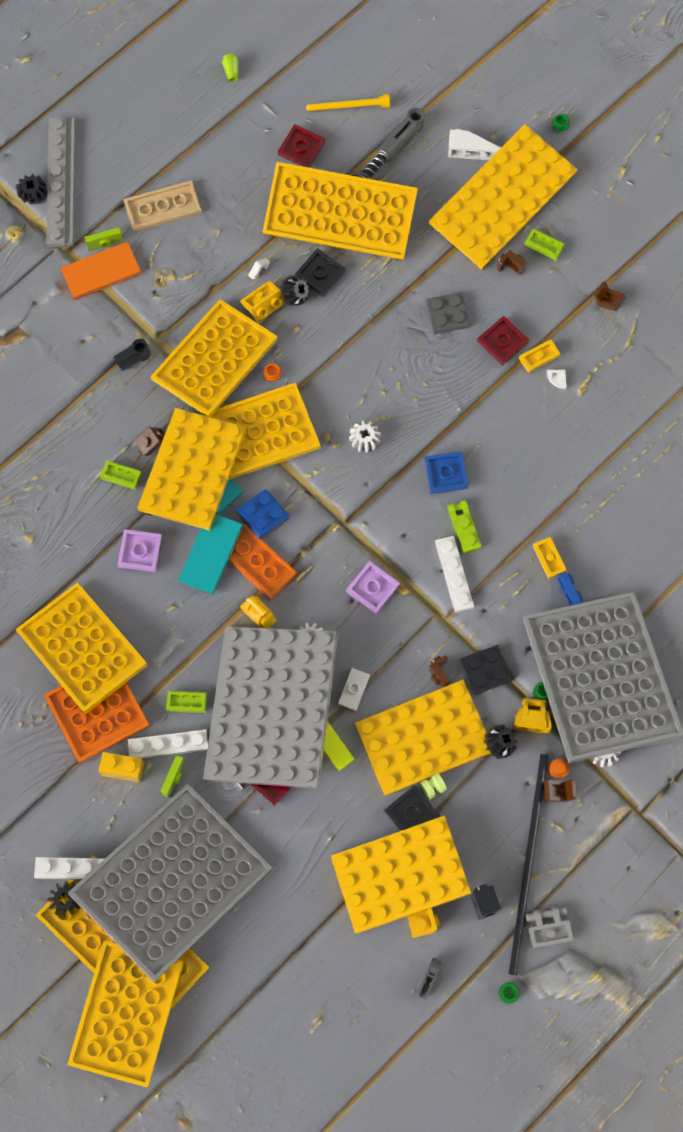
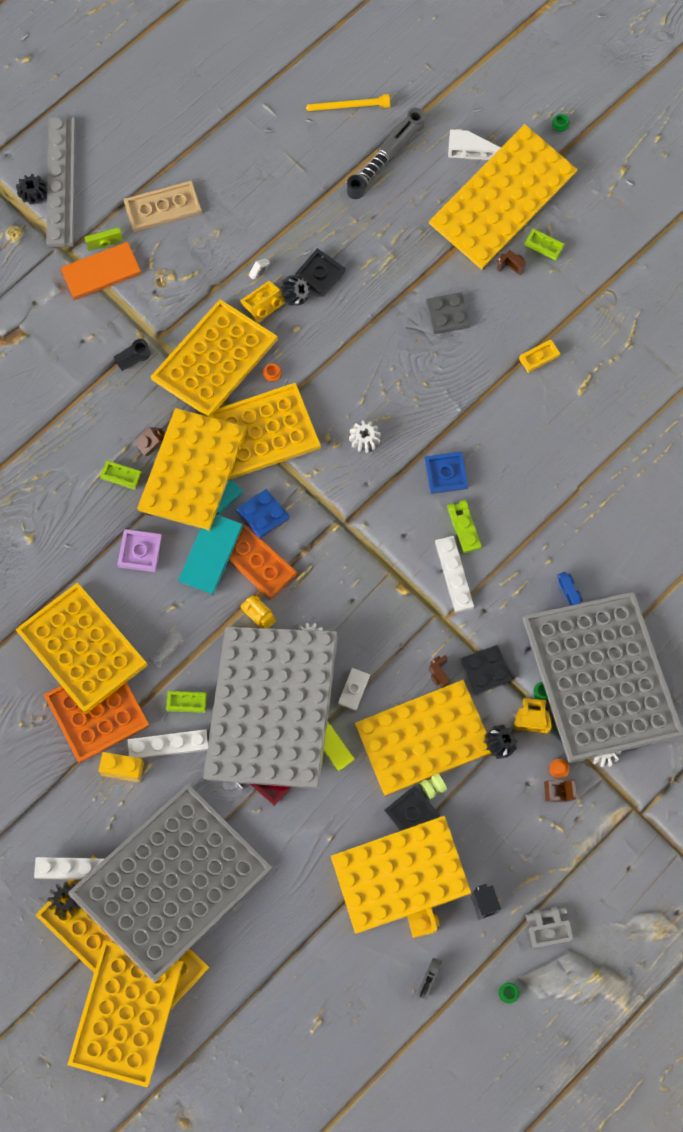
lime plate [160,755,185,798] -> none
lime cone [222,54,239,82] -> none
yellow plate [262,162,418,260] -> none
dark red plate [278,124,325,168] -> none
lavender plate [346,561,400,614] -> none
dark red plate [477,316,529,366] -> none
black piece [508,754,548,976] -> none
yellow plate [532,537,567,579] -> none
white tile [547,370,567,389] -> none
reddish brown bracket [594,282,626,312] -> none

